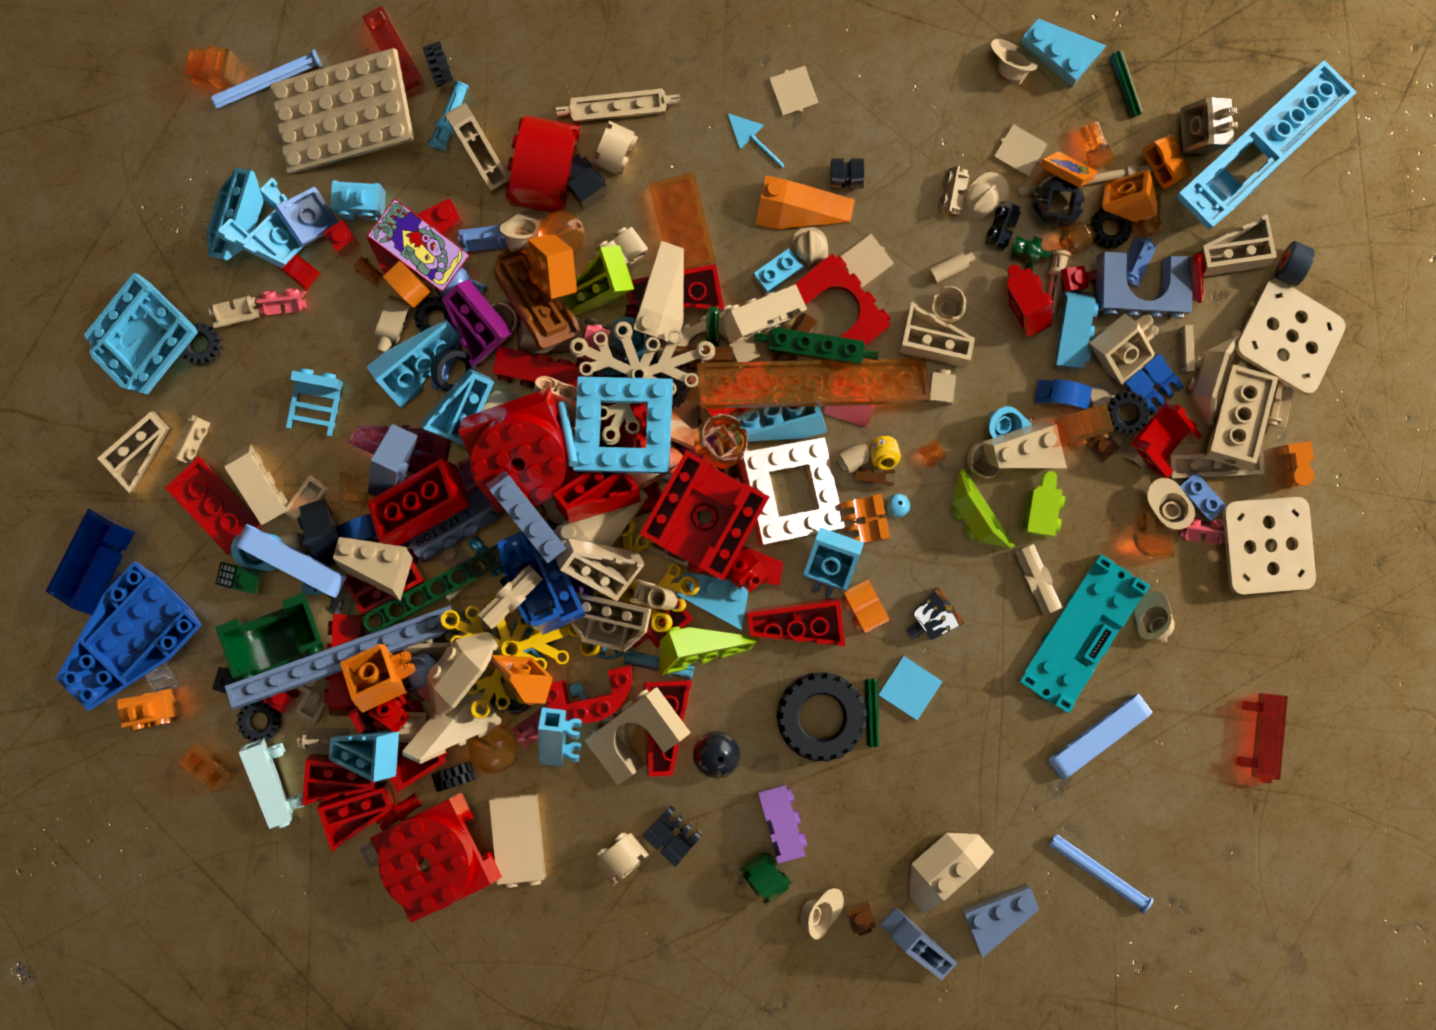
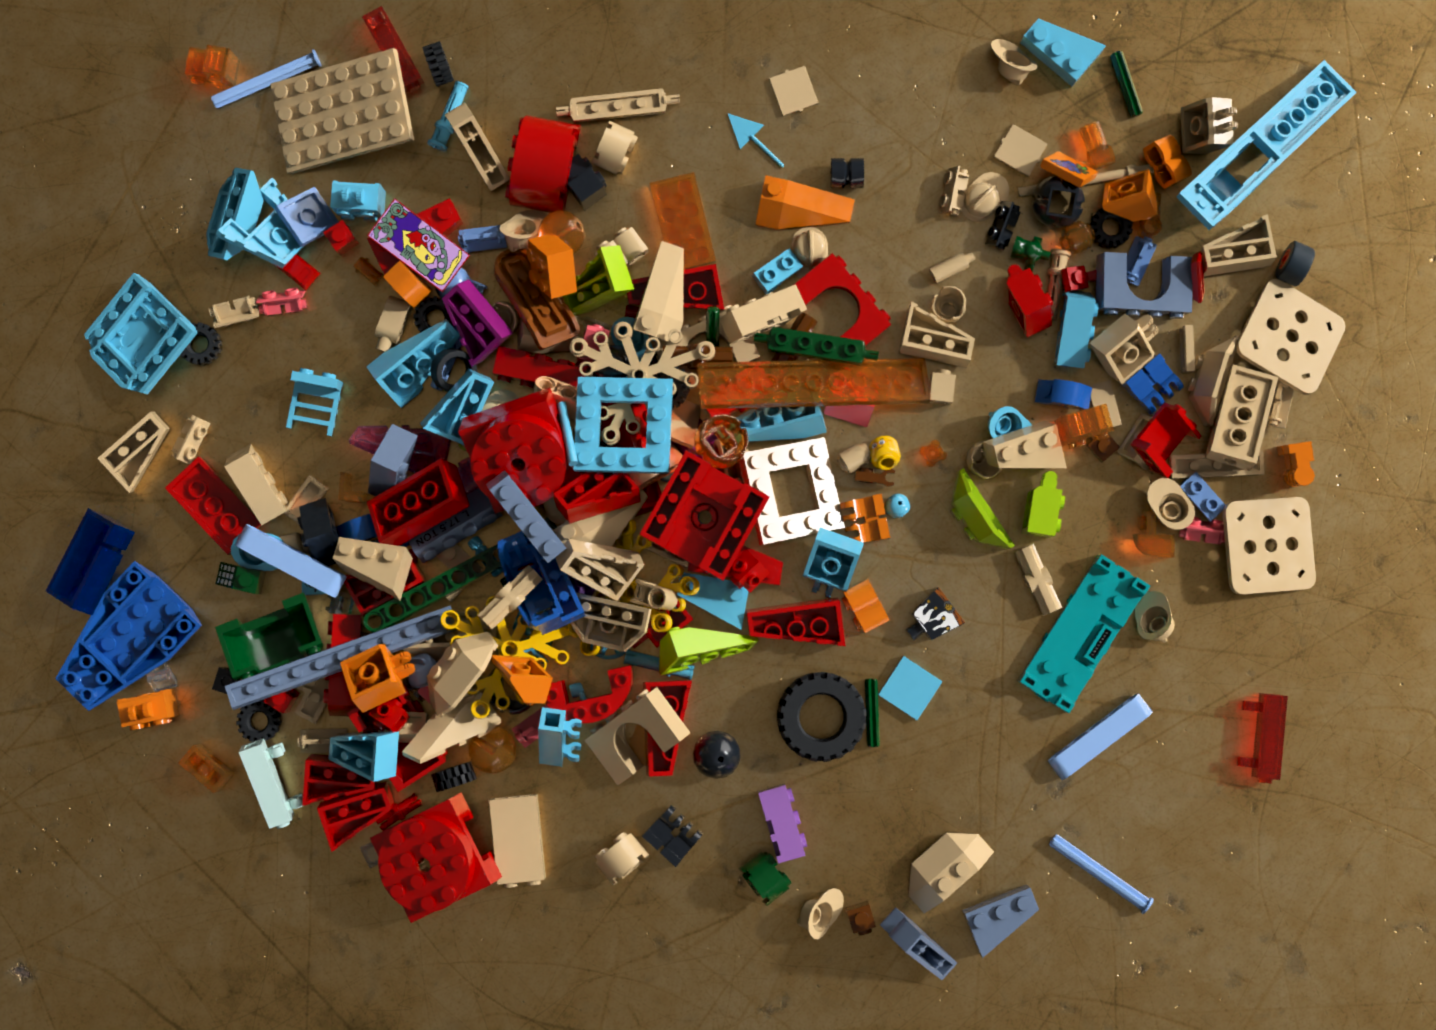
tan piece [840,234,894,288] -> none
black tyre [1107,390,1150,435] -> none

